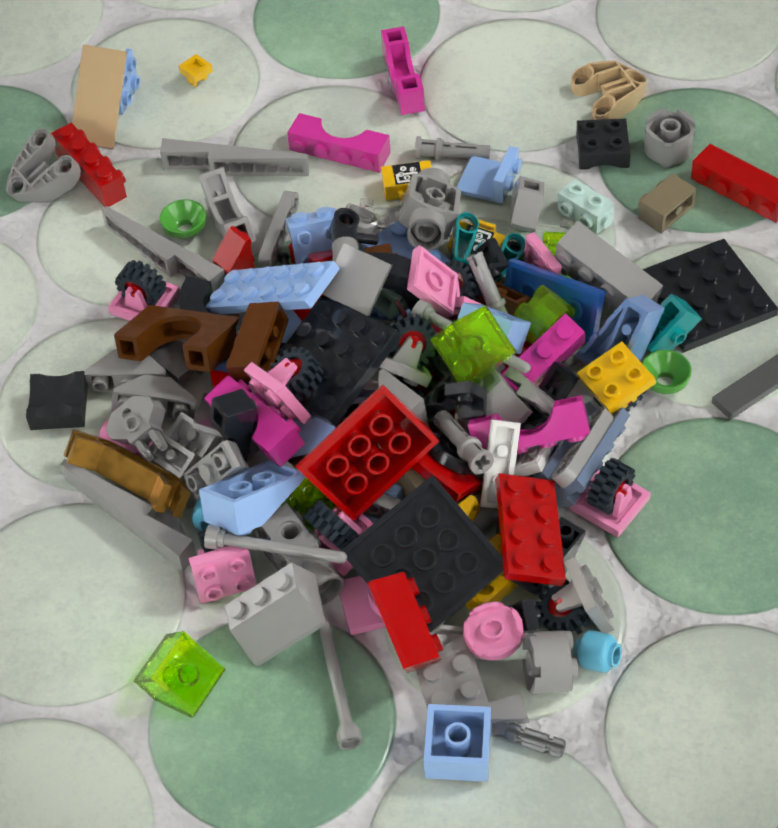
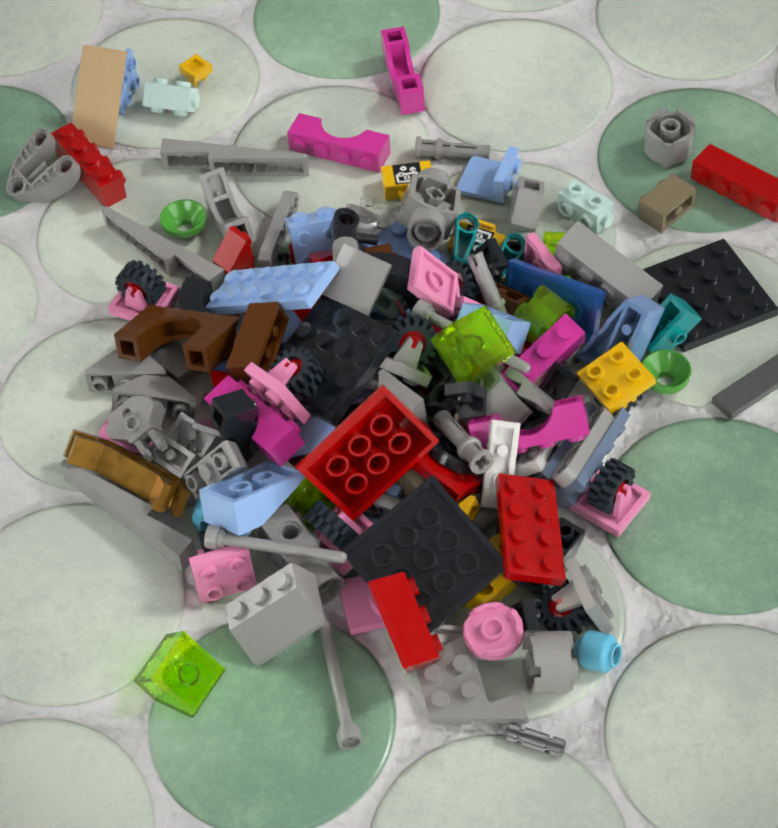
black brick [26,371,88,430] -> none
light blue brick [424,704,491,782] -> none
tan connector [571,60,647,120] -> none
black brick [576,118,630,170] -> none
none -> light aqua brick [143,78,200,116]

